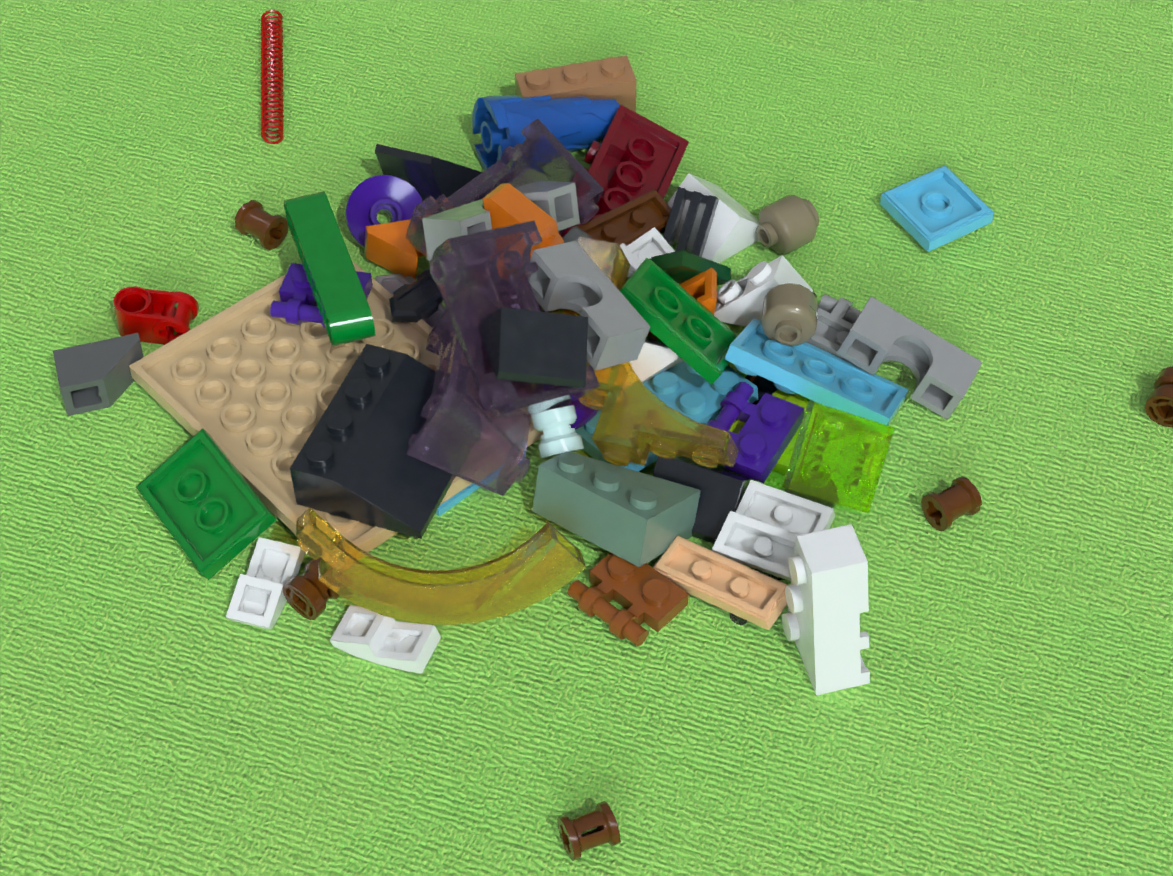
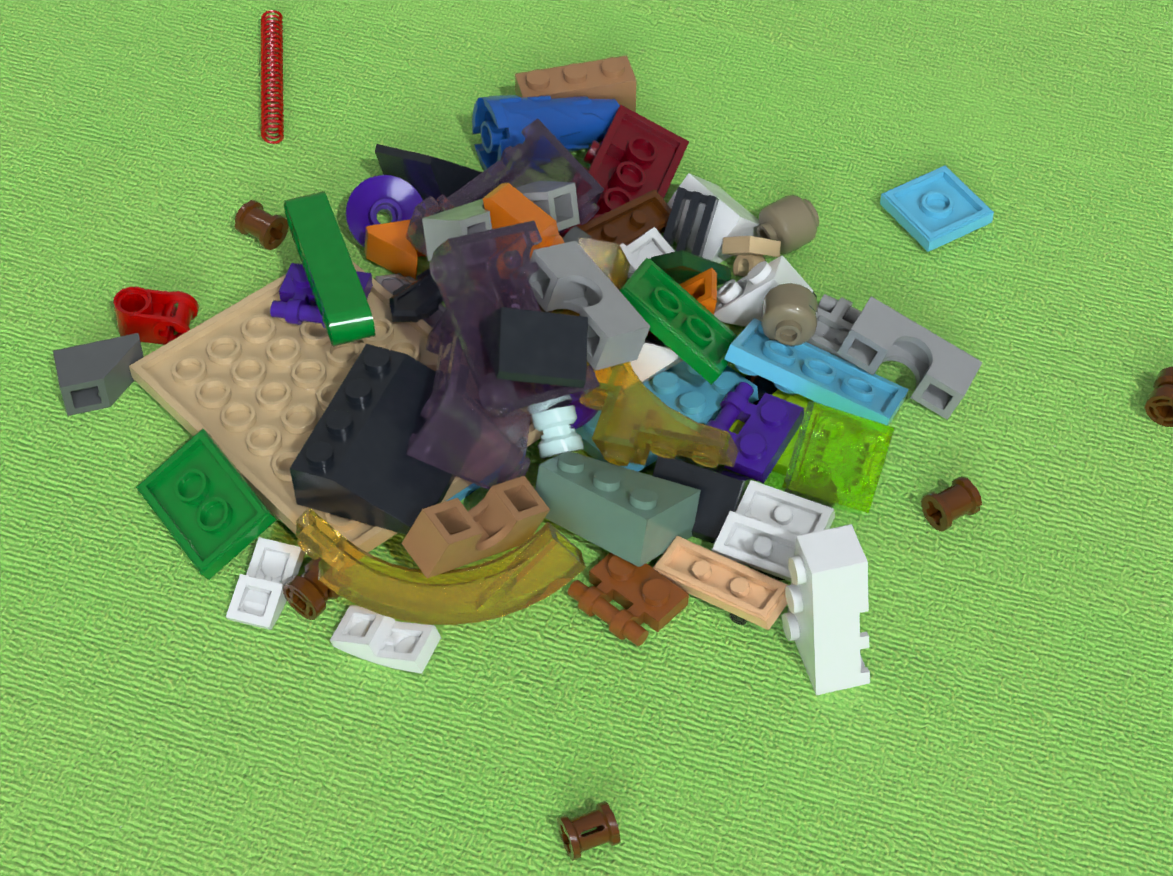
none -> medium nougat arch [402,476,550,579]
none -> tan tile [722,236,781,277]

